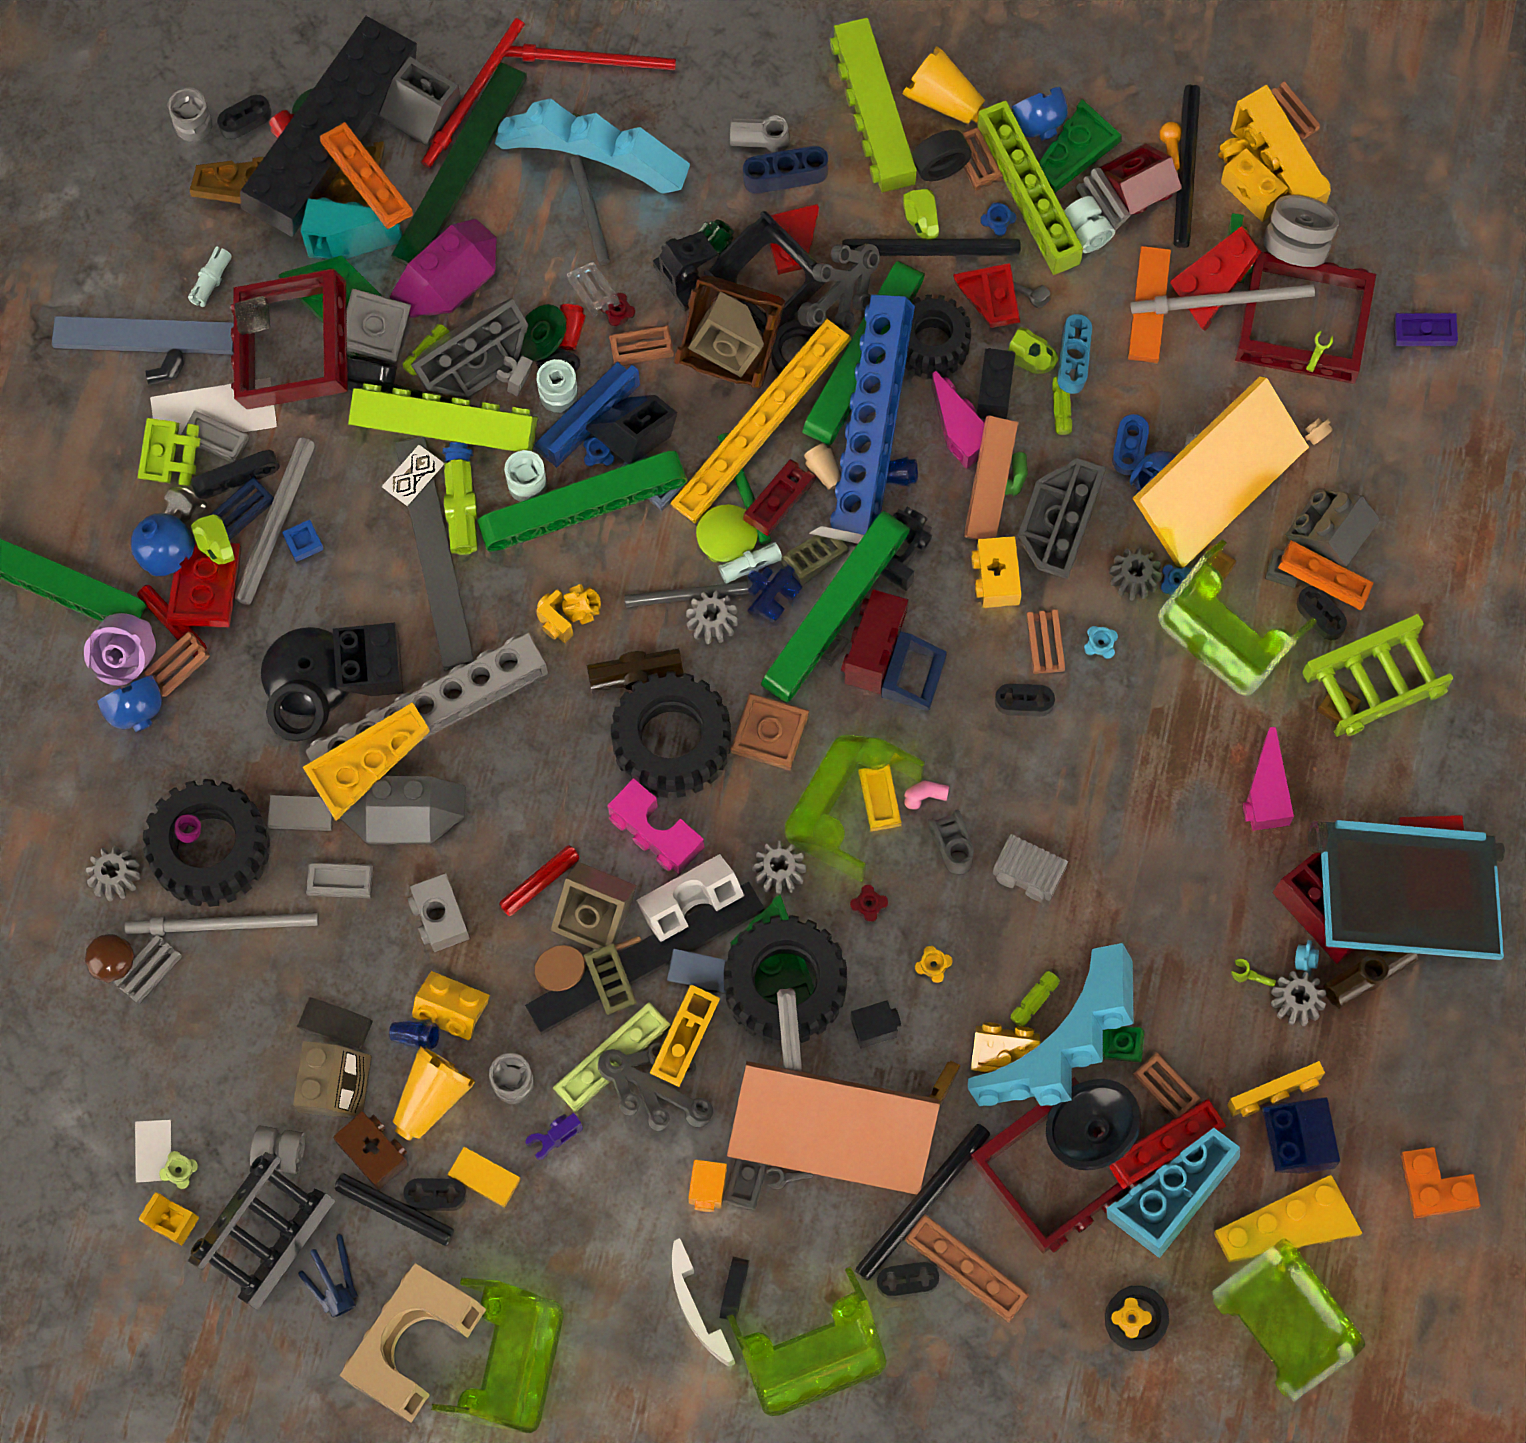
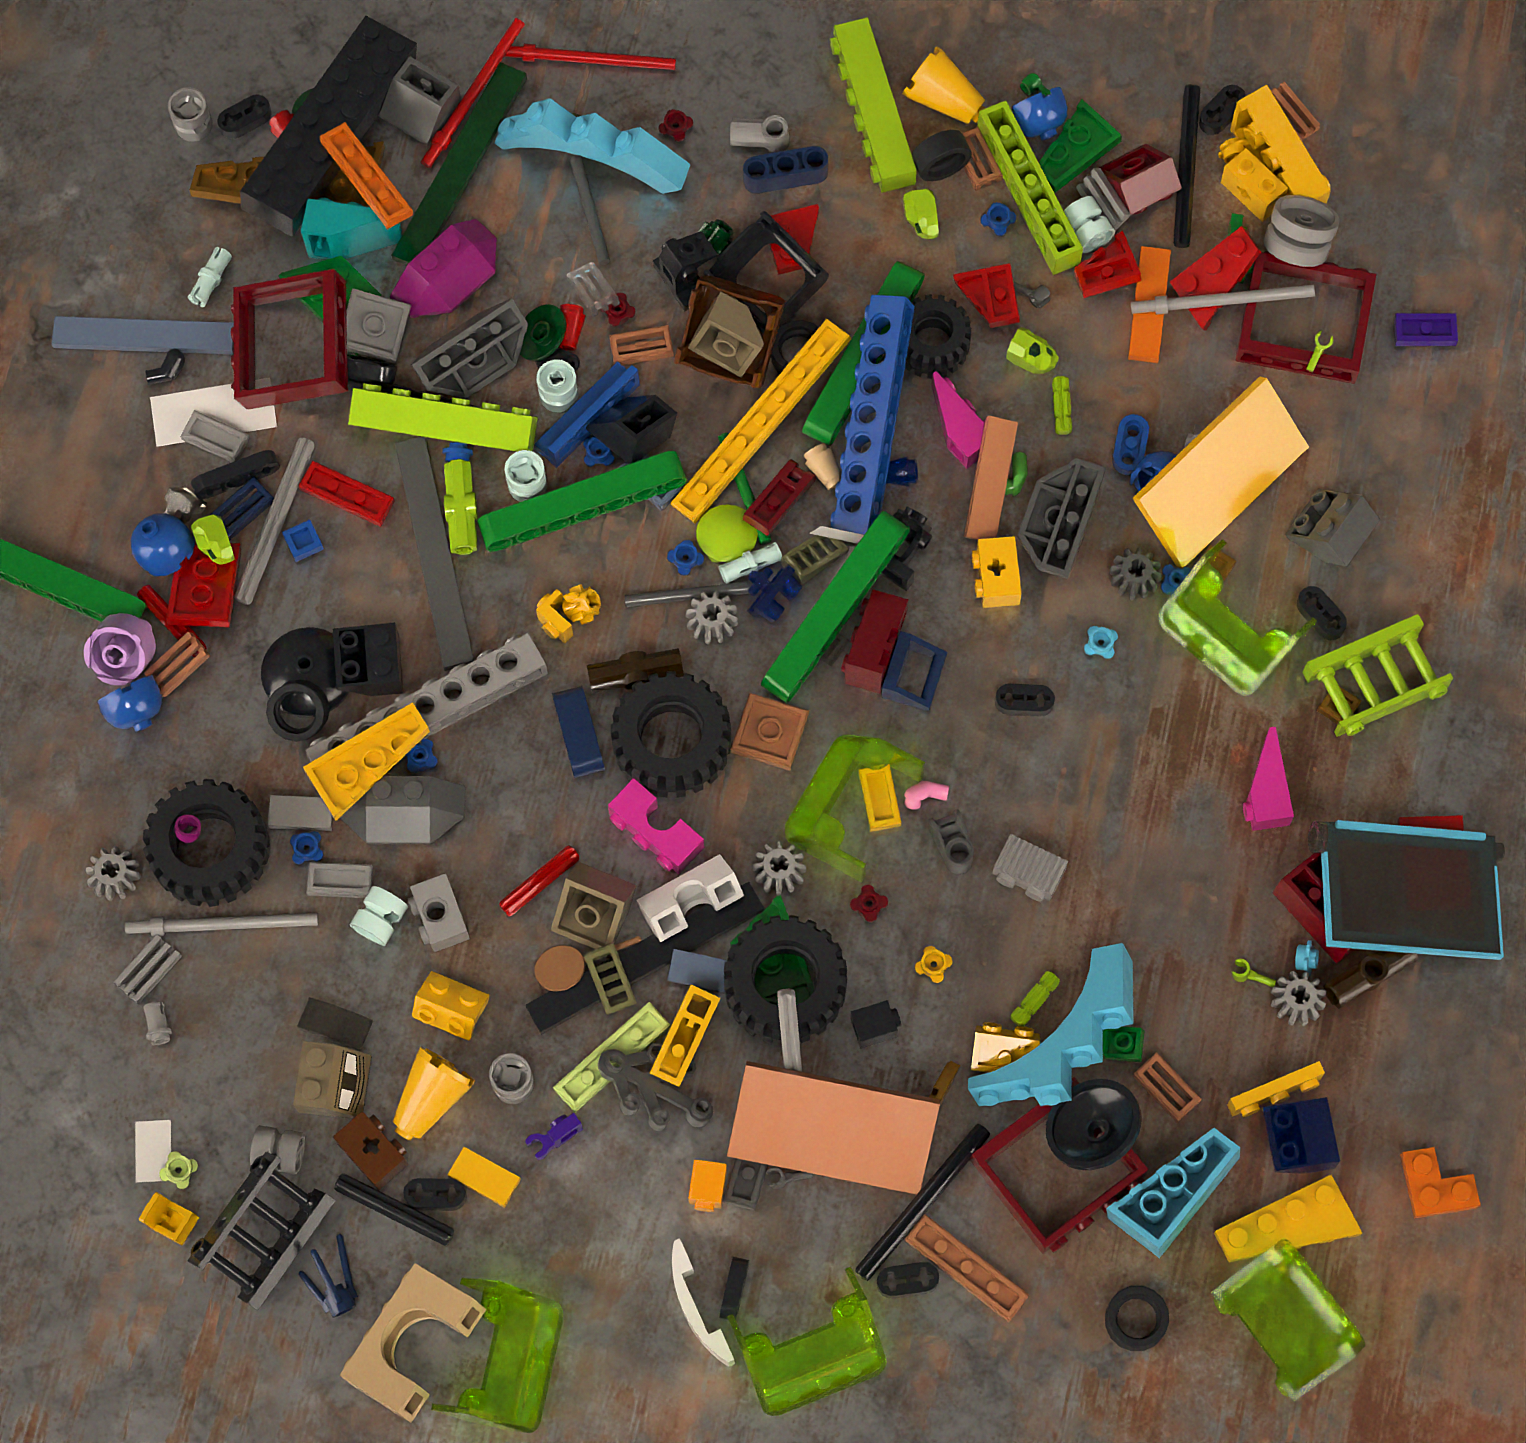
reddish brown hair [85,934,134,983] -> none
lime plate [138,418,201,486] -> none
clear smoke tile [235,296,271,335] -> none
white sticker [382,445,445,506] -> none
clear blue cone [389,1019,440,1050] -> none
lime axle [402,324,450,376] -> none
light grey tile [496,356,533,396] -> none
dark grey plant [798,244,880,330] -> none
black axle [842,239,1021,256] -> none
black brick [977,348,1015,420] -> none
nougat tile [1026,609,1065,674] -> none
dark azure beam [1057,314,1092,394] -> none
red tile [1109,1098,1226,1189] -> none
yellow plate [1111,1298,1152,1338] -> none
light orange bar [1159,122,1182,171] -> none
dark grey tile [1265,548,1298,588] -> none
orange tile [1278,540,1374,610] -> none
tan plate [1304,418,1333,445] -> none
none -> light grey pin [143,1002,172,1045]
none -> blue plate [290,831,324,865]
none -> red tile [298,461,395,527]
none -> light aqua wheel [349,886,408,946]
none -> blue plate [406,739,438,773]
none -> dark blue beam [552,686,605,778]
none -> dark red plate [659,109,693,142]
none -> blue plate [667,540,704,576]
none -> green hand [1020,73,1051,96]
none -> red wing [1074,231,1141,298]
none -> black beam [1199,85,1246,135]

